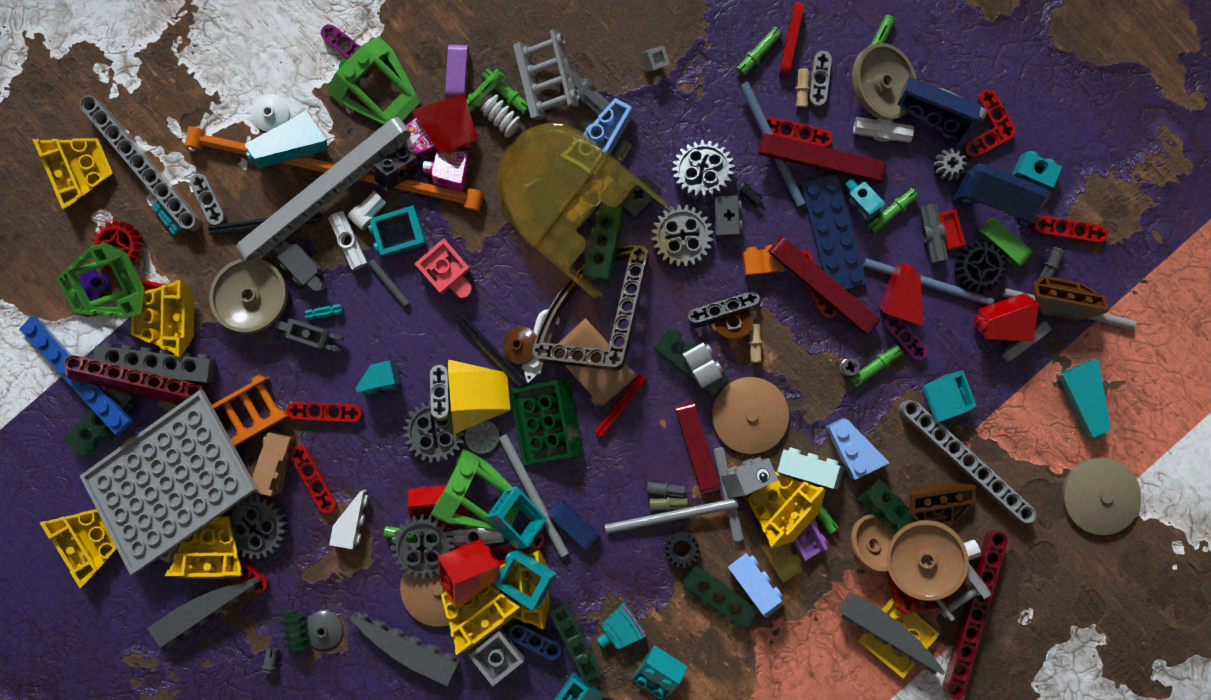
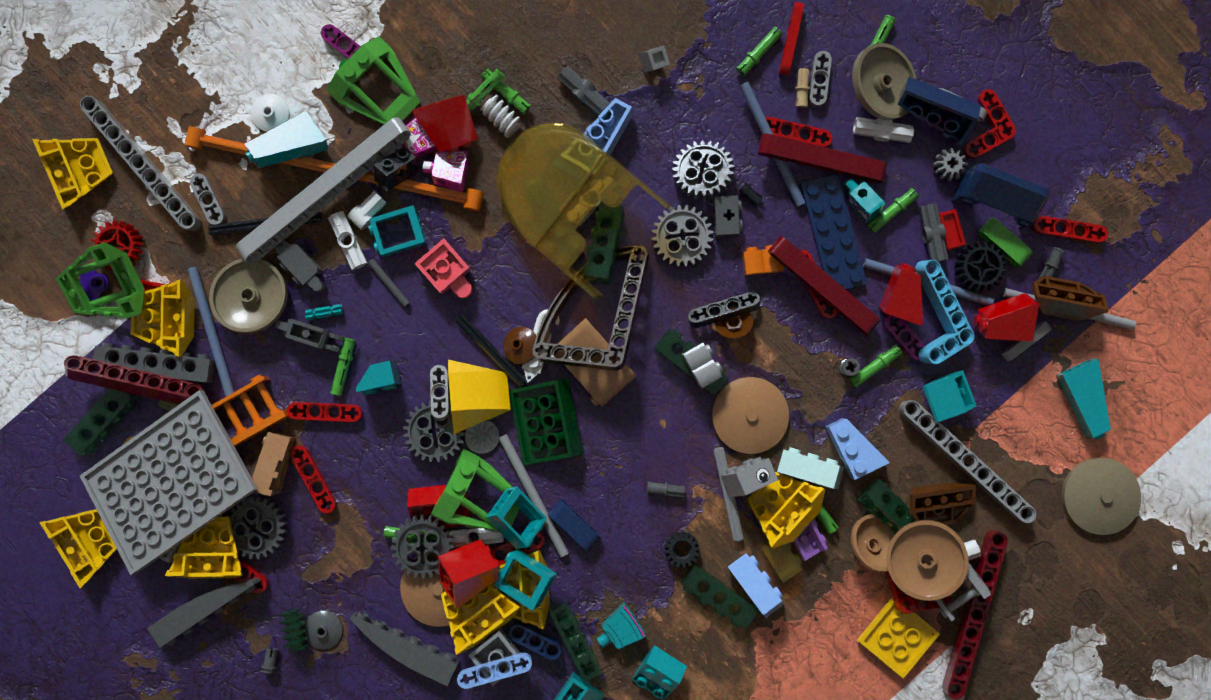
blue plate [19,315,133,435] -> none
teal axle [152,201,182,235] -> none
white slope [329,490,369,549] -> none
medium lavender beam [445,44,469,99] -> none
light grey fence [513,29,579,120] -> none
red axle [595,373,647,438] -> none
olive axle [604,140,632,178] -> none
light grey piece [605,498,739,534] -> none
black brick [618,174,661,220] -> none
olive axle [650,496,688,512] -> none
dark red beam [675,400,720,496] -> none
tan axle [748,324,763,363] -> none
dark grey slope [838,591,945,675] -> none
teal brick [1012,151,1062,190] -> none
none -> sand blue piece [187,267,234,397]
none -> bright green pin [330,337,356,396]
none -> light blue beam [457,653,532,689]
none -> medium azure beam [915,260,974,364]

